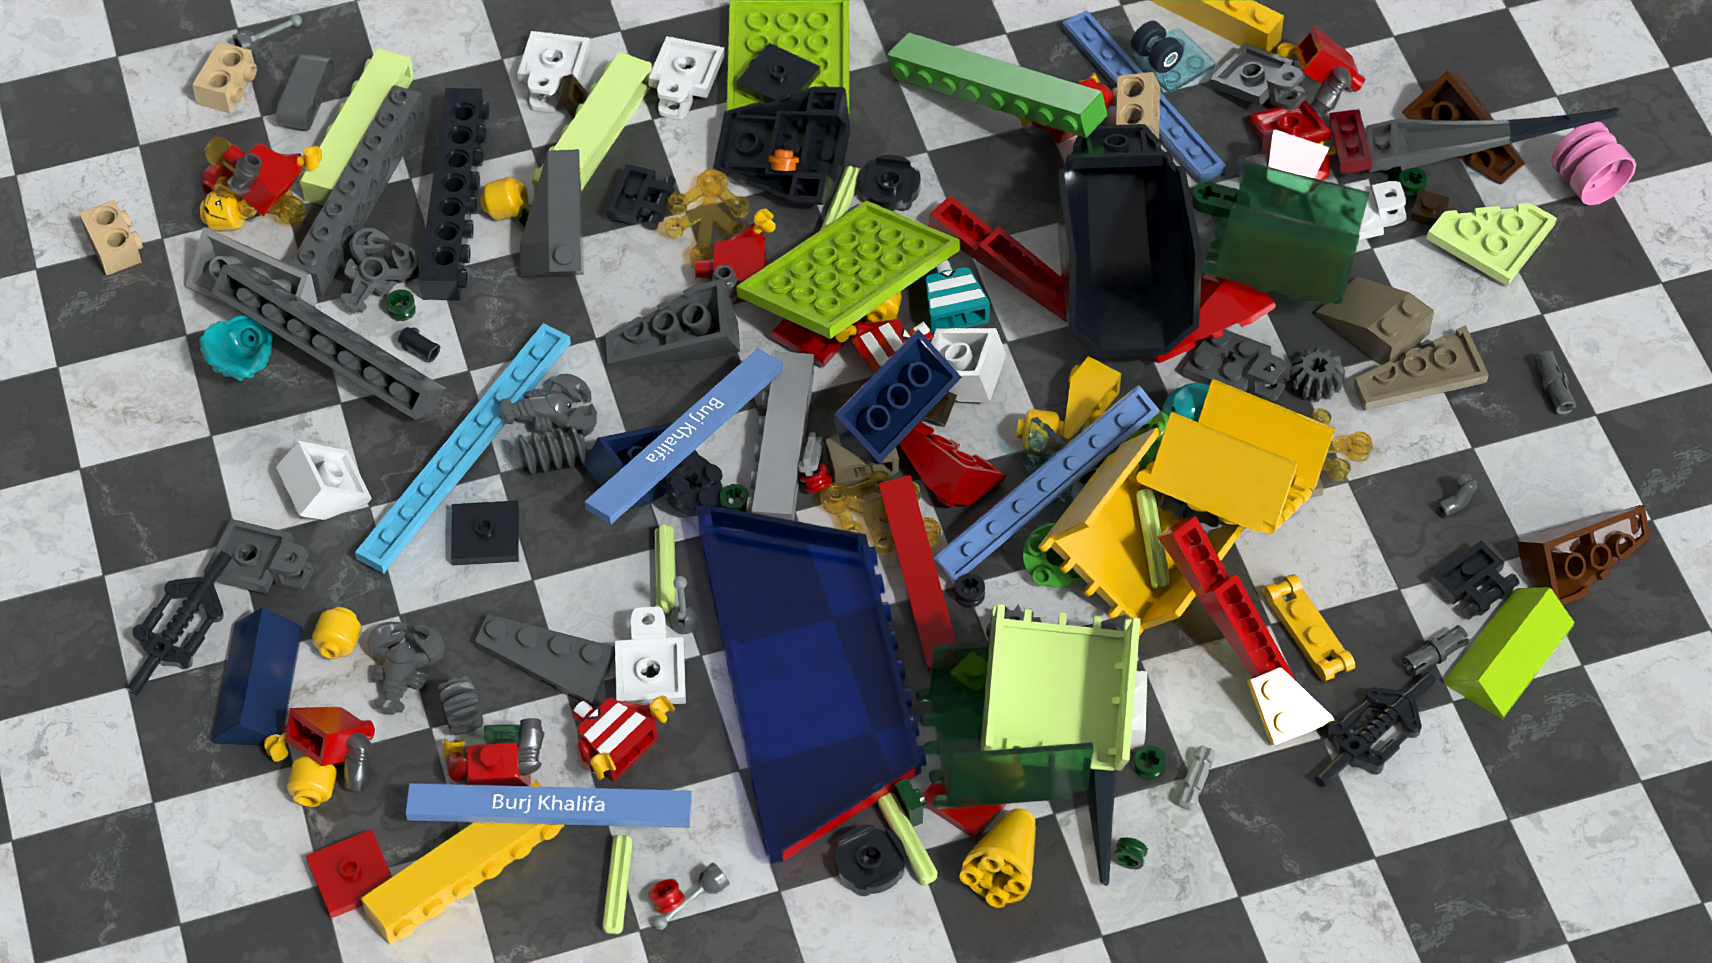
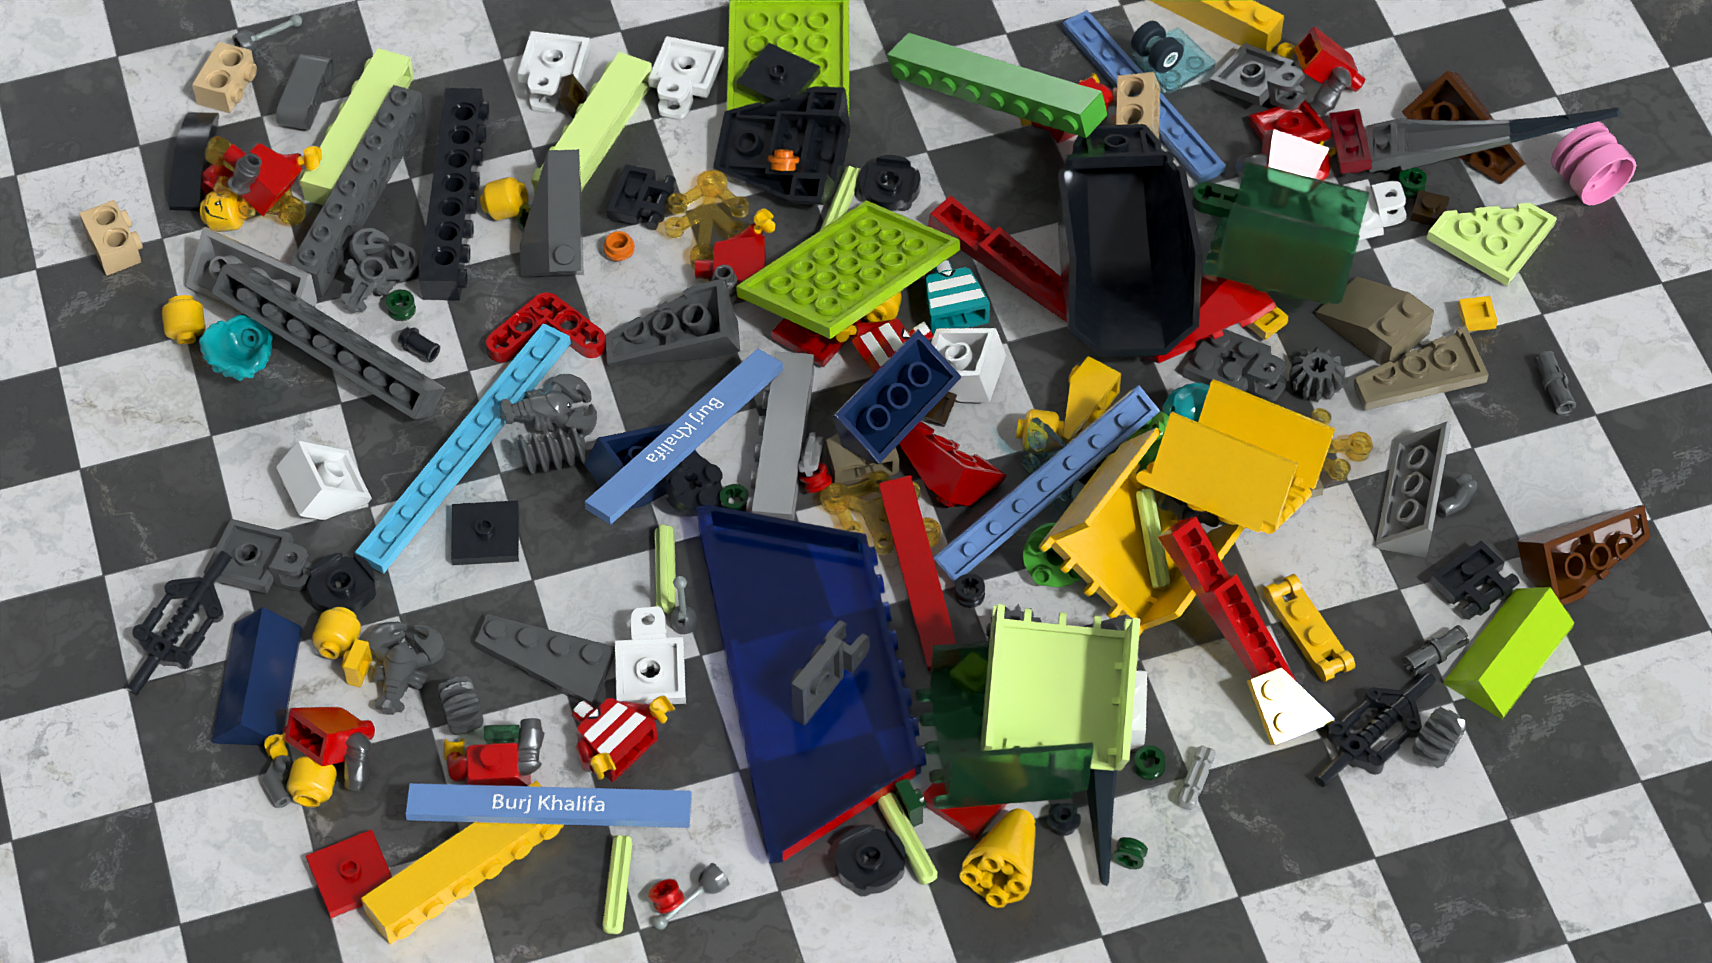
none -> yellow head [162,295,206,345]
none -> black slope [169,112,219,211]
none -> dark grey arm [263,755,293,808]
none -> black plate [308,553,376,613]
none -> yellow plate [341,639,373,688]
none -> red beam [486,292,606,363]
none -> orange plate [603,231,635,261]
none -> dark grey plate [790,620,870,726]
none -> black plate [1046,803,1081,836]
none -> yellow plate [1246,306,1288,341]
none -> light grey slope [1375,421,1451,558]
none -> dark grey gear [1412,707,1466,768]
none -> yellow plate [1457,296,1498,332]

